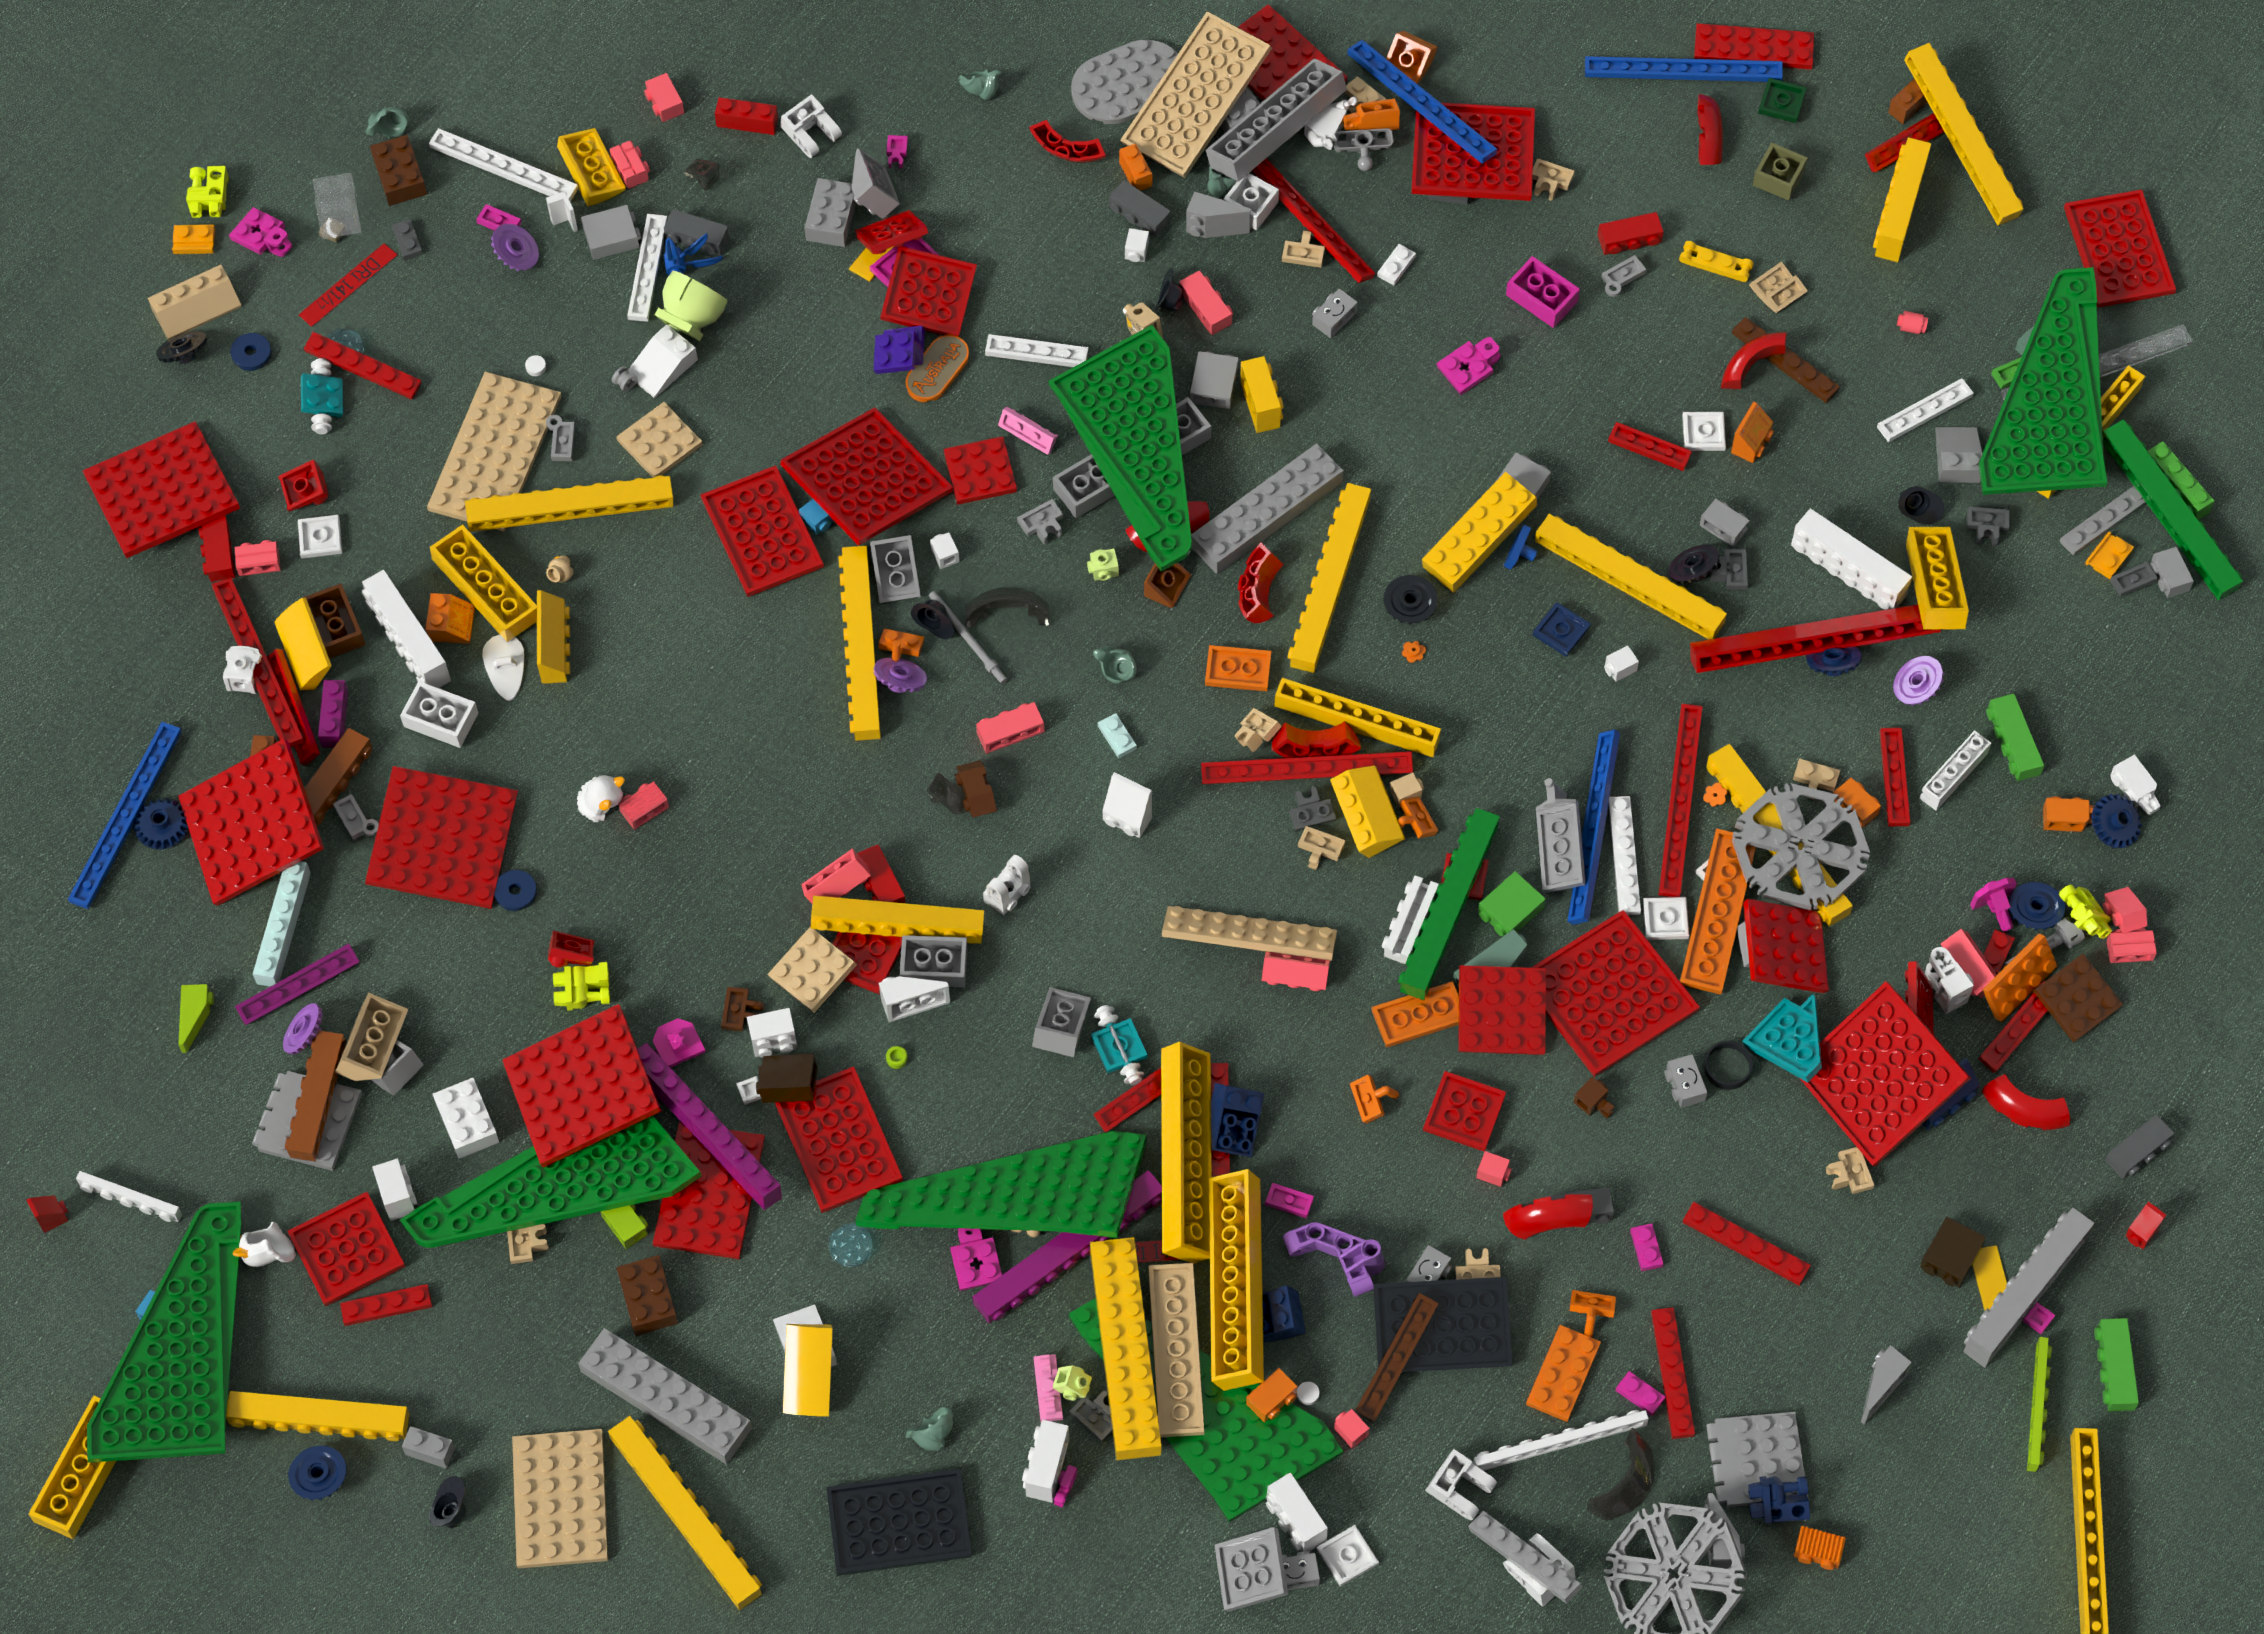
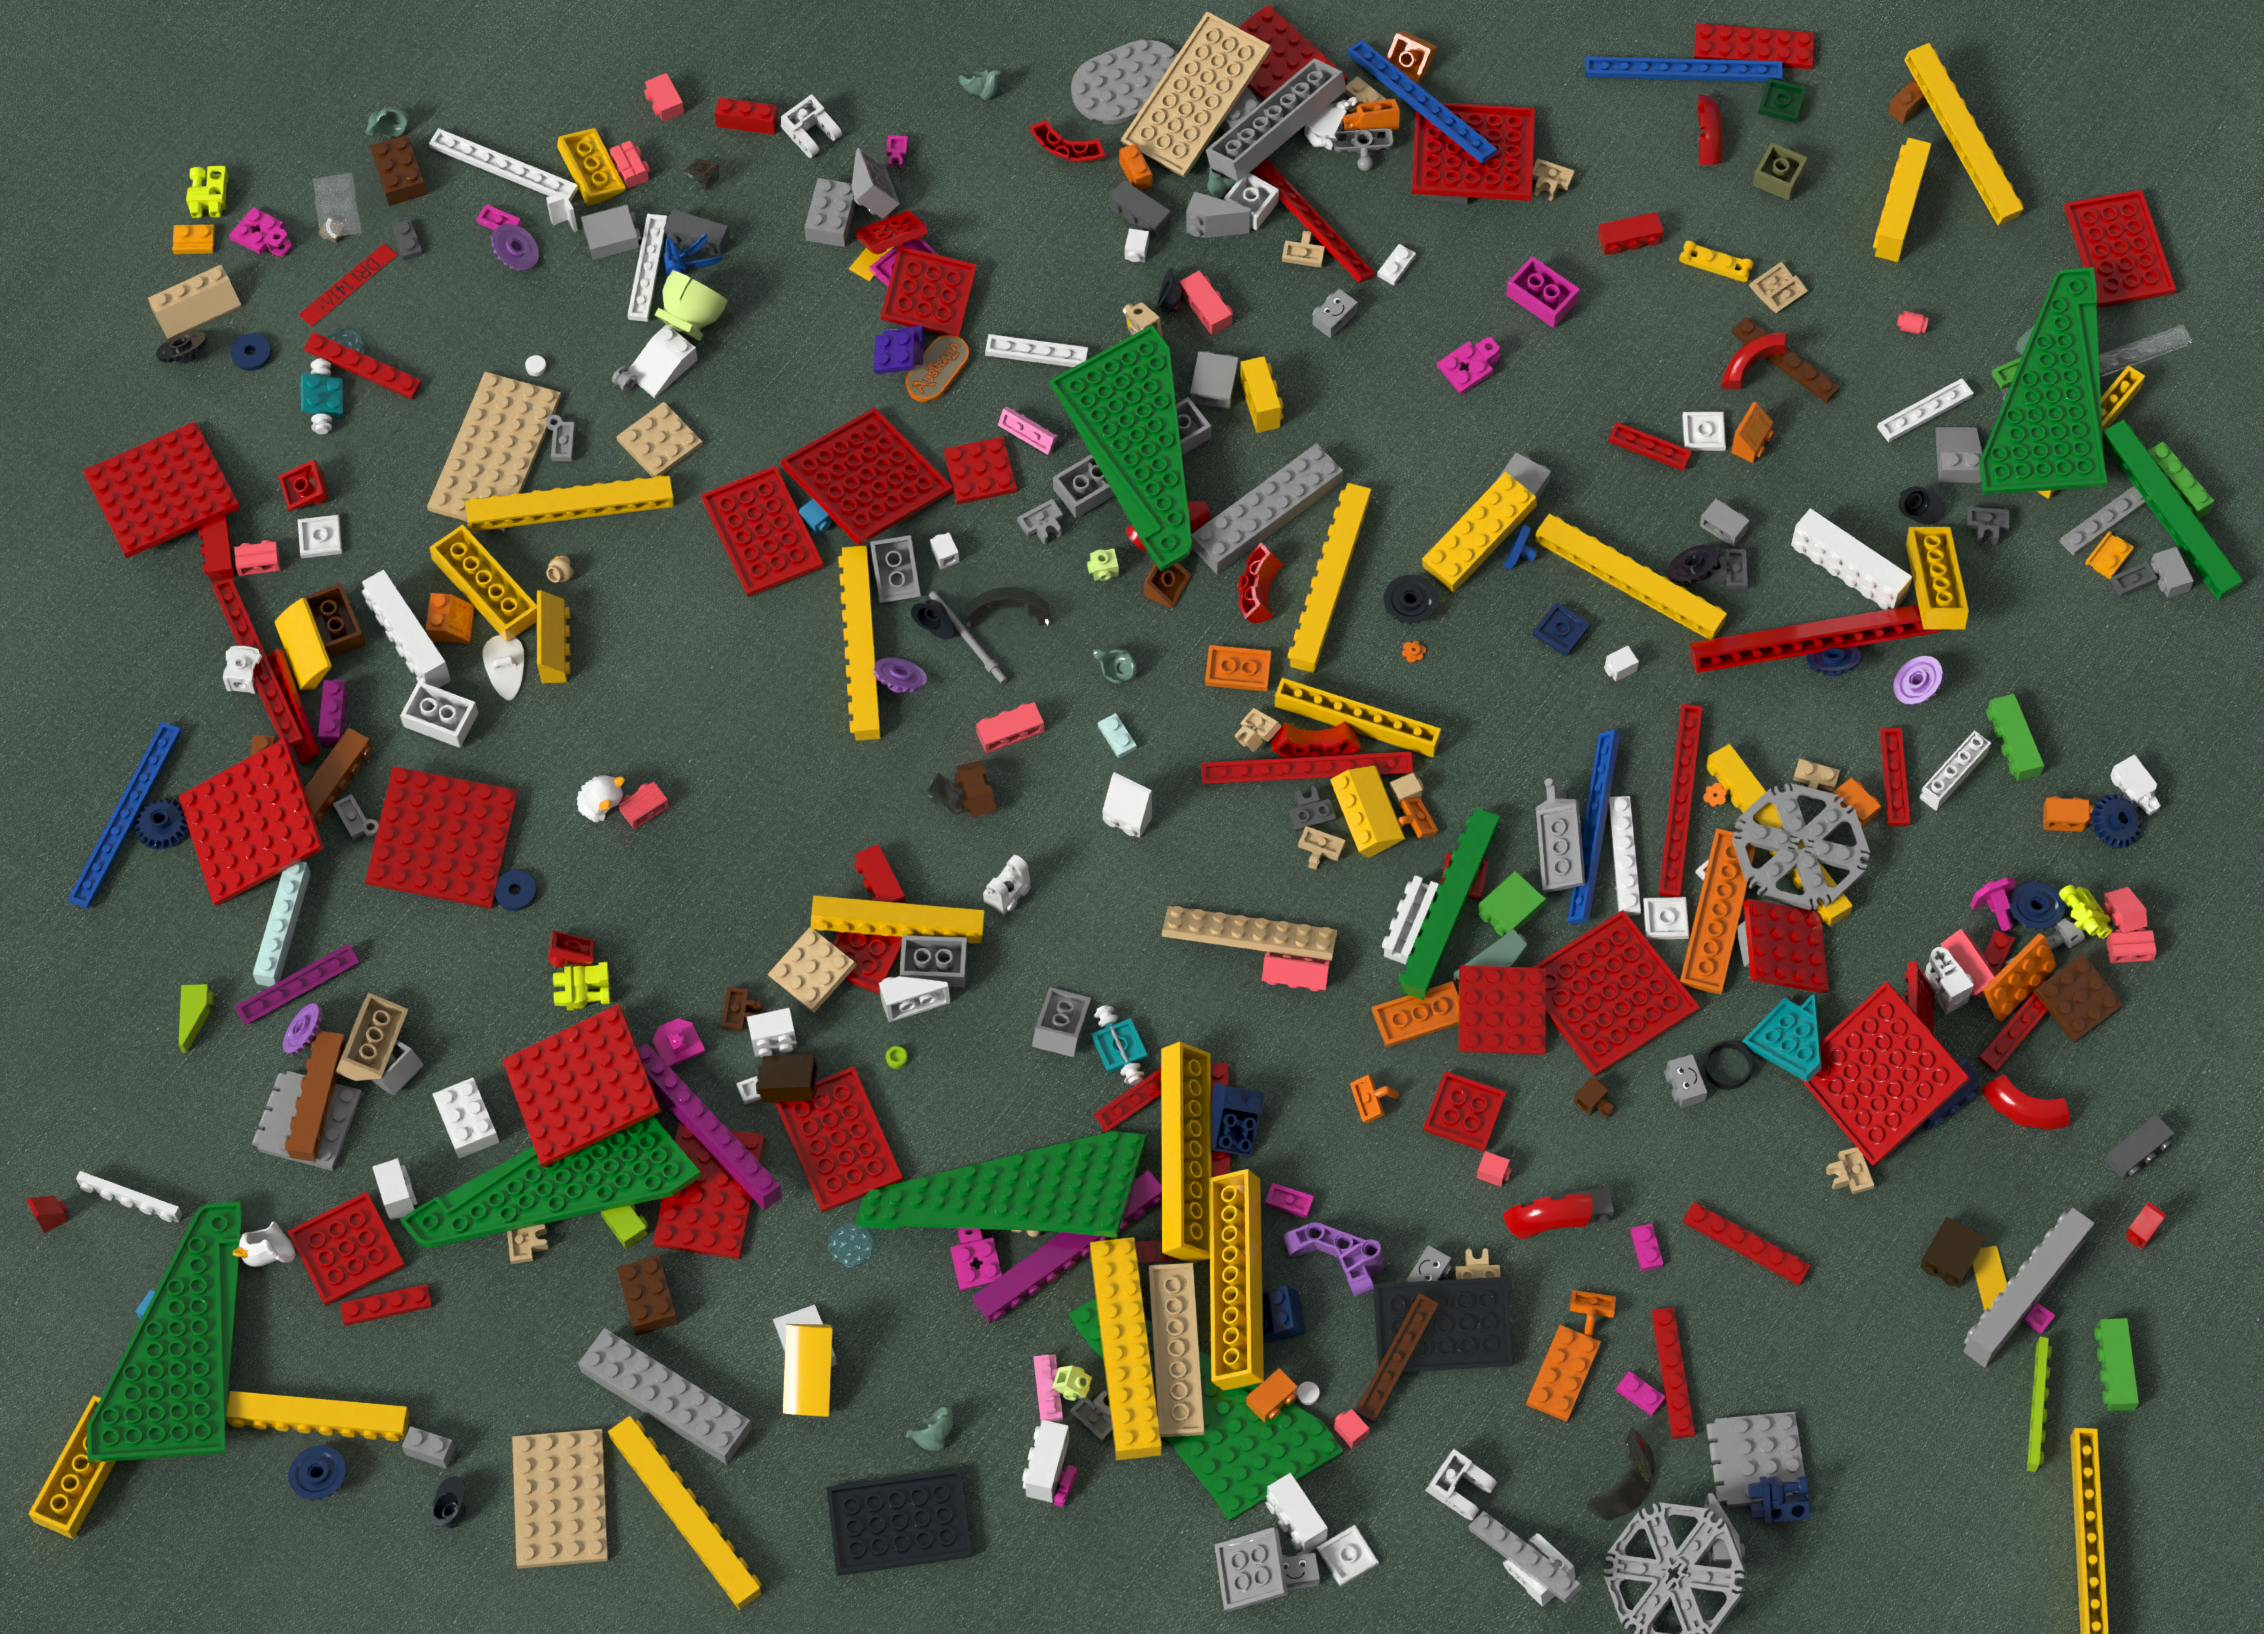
coral brick [801,848,871,904] -> none
orange plate [879,628,924,662] -> none
white plate [1473,1410,1648,1471] -> none
light grey hinge [1601,255,1646,297] -> none
orange brick [1793,1526,1846,1570] -> none
light grey slope [1861,1345,1912,1424] -> none
red plate [1865,113,1944,172] -> none

